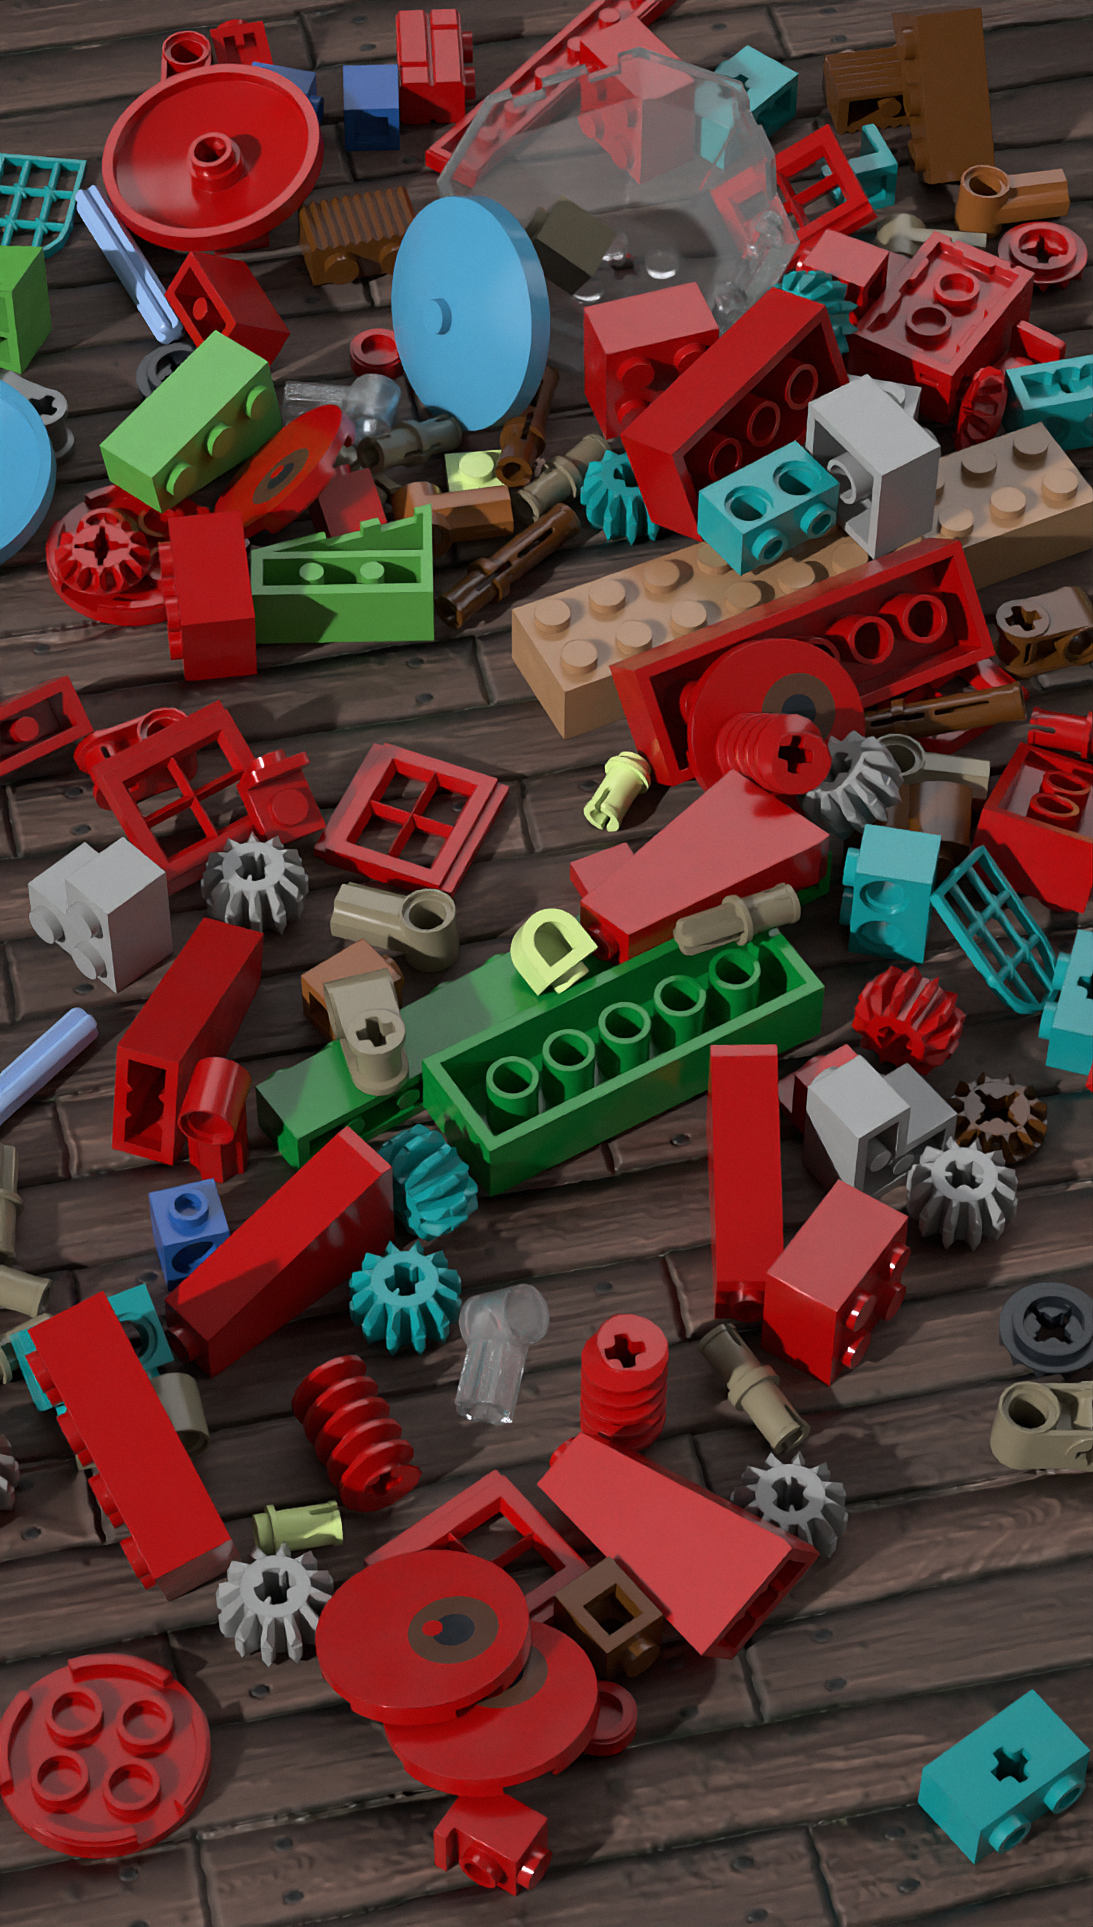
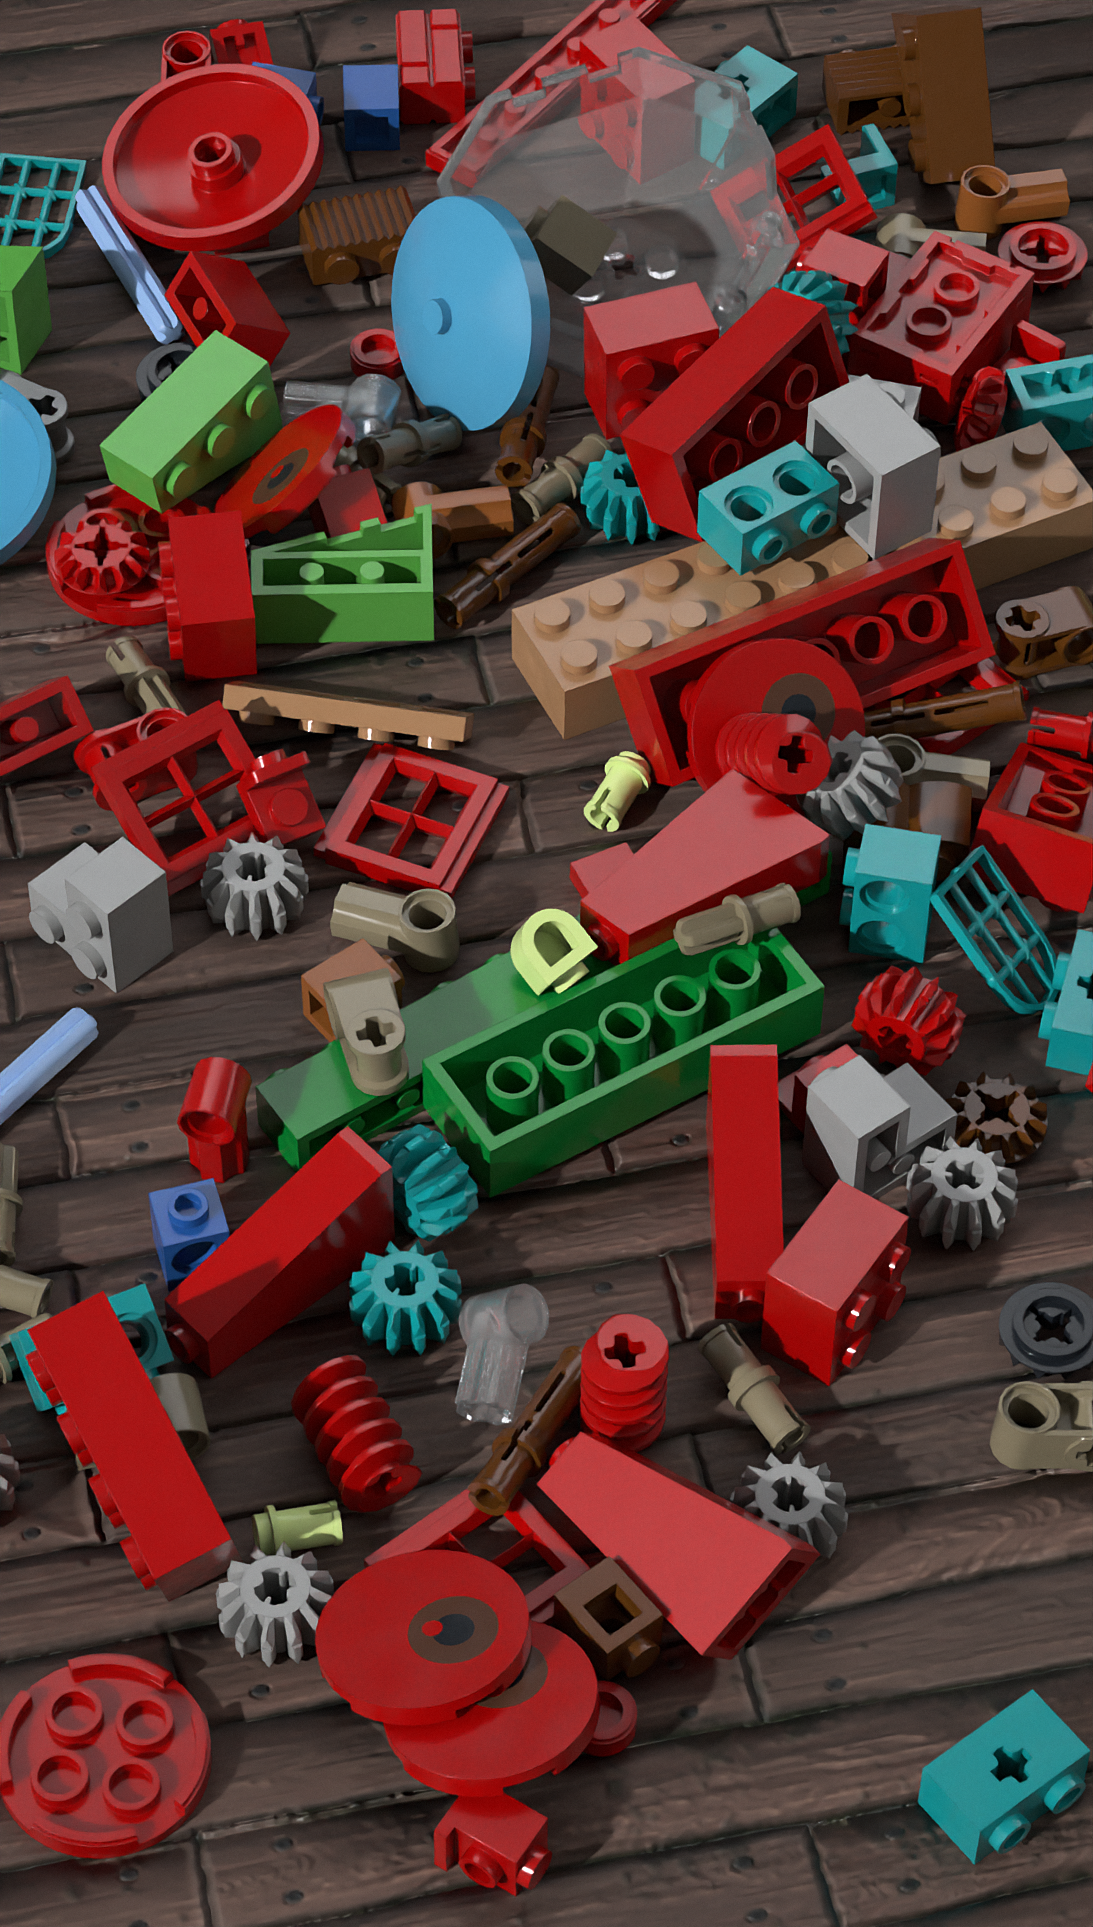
red slope [112,917,264,1166] -> none
yellowish green plate [444,450,504,492] -> none
none -> dark tan axle [106,636,186,715]
none -> medium nougat plate [222,680,475,750]
none -> reddish brown pin [468,1345,583,1516]

